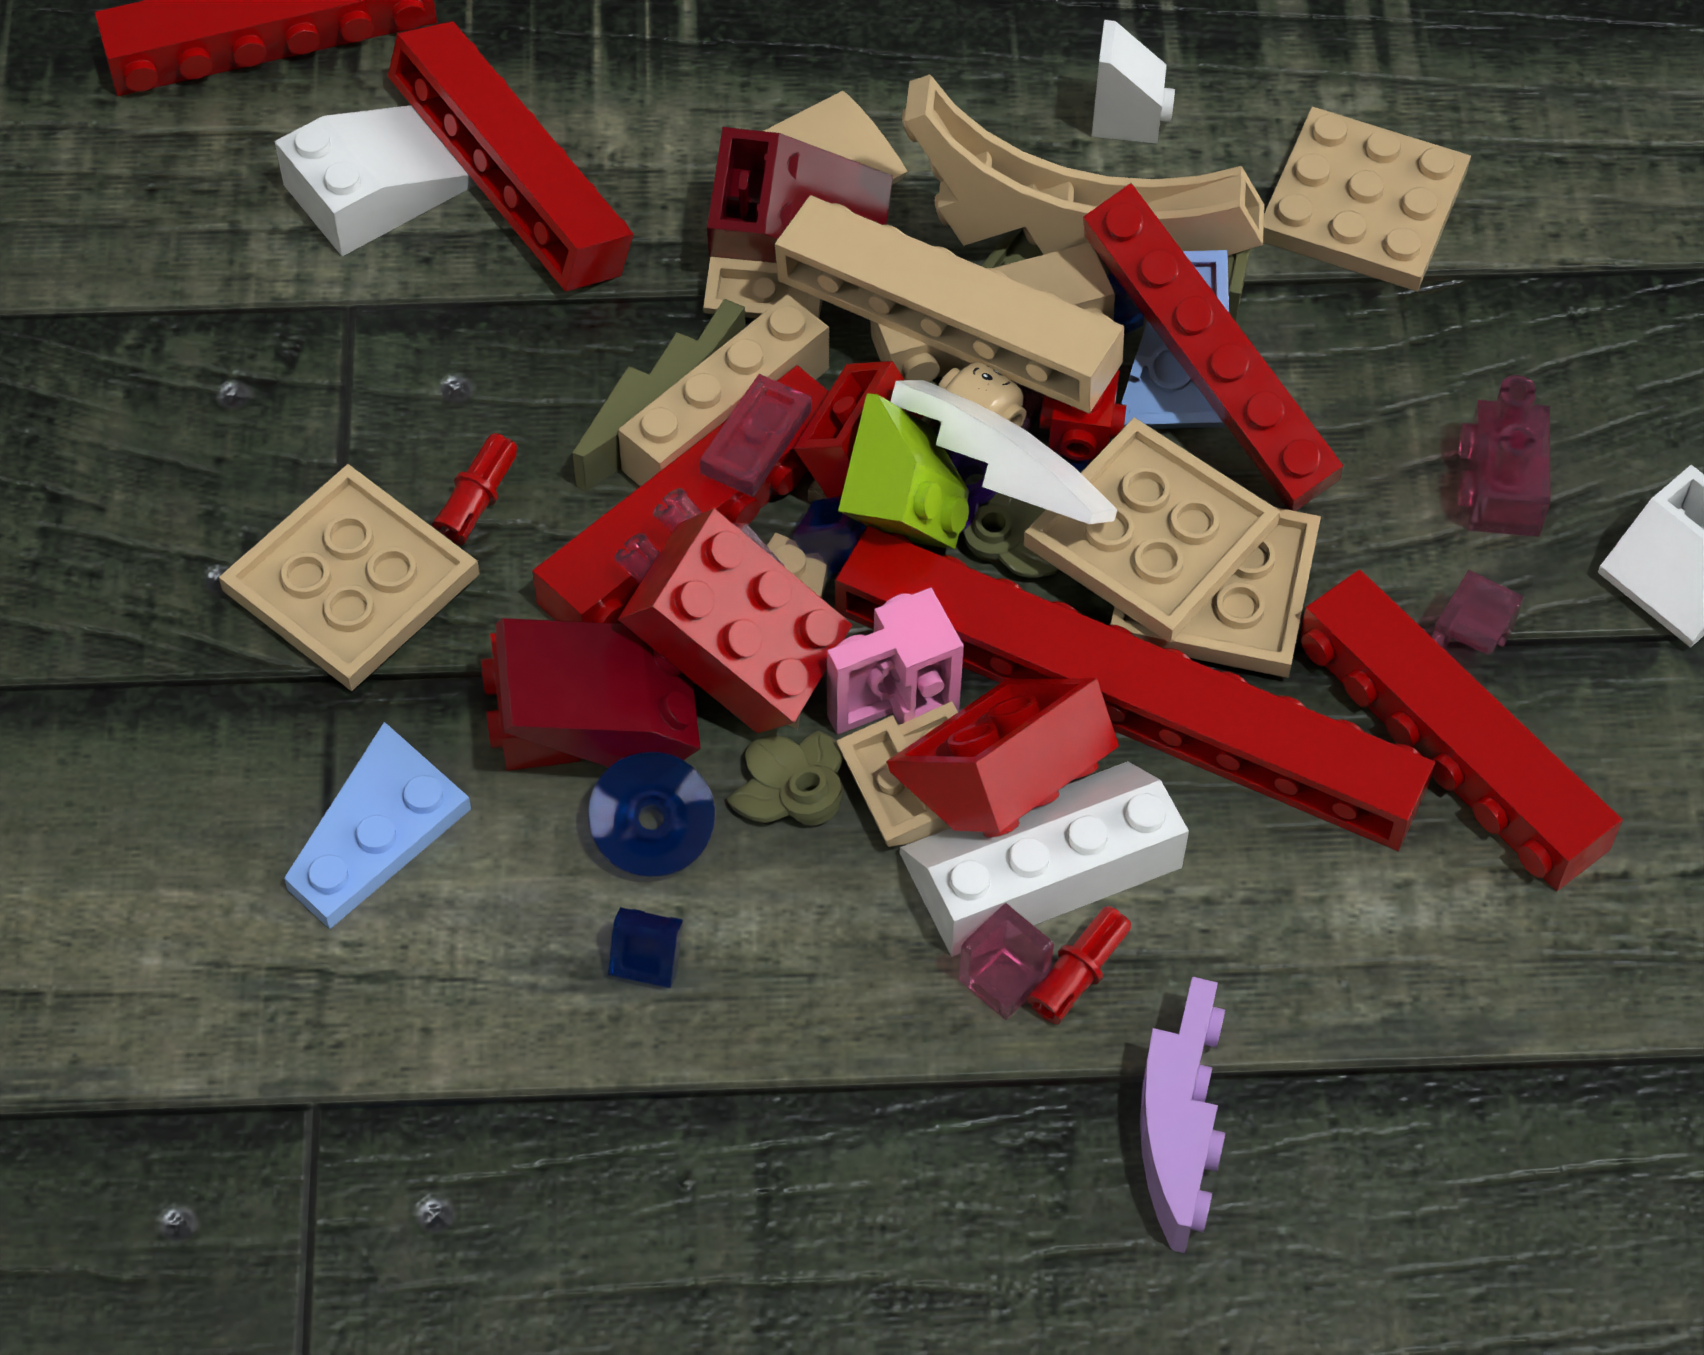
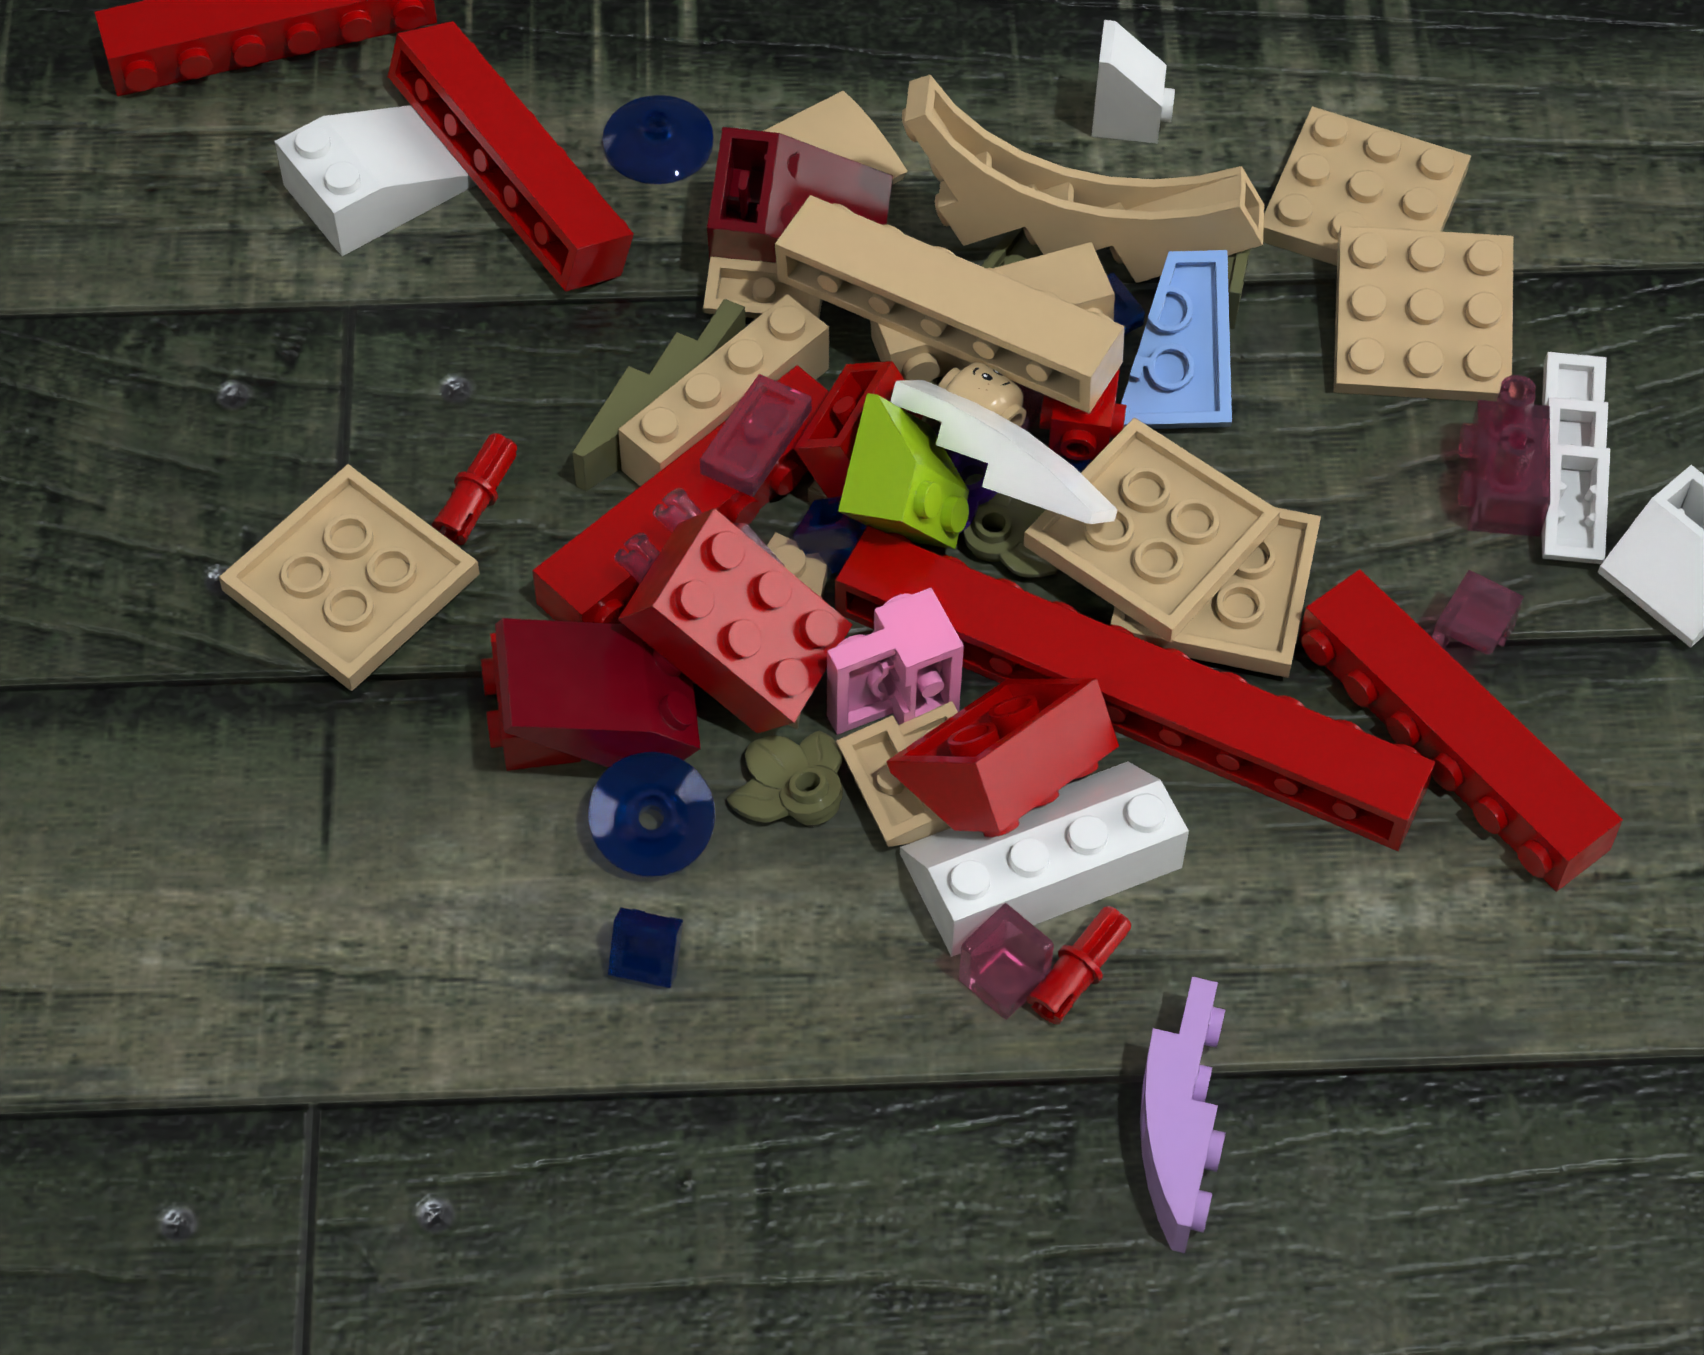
light blue wing [284,722,471,929] -> none
red brick [1083,183,1344,511] -> none
none -> clear blue dish [603,95,714,184]
none -> tan plate [1333,225,1513,403]
none -> white slope [1540,352,1610,564]

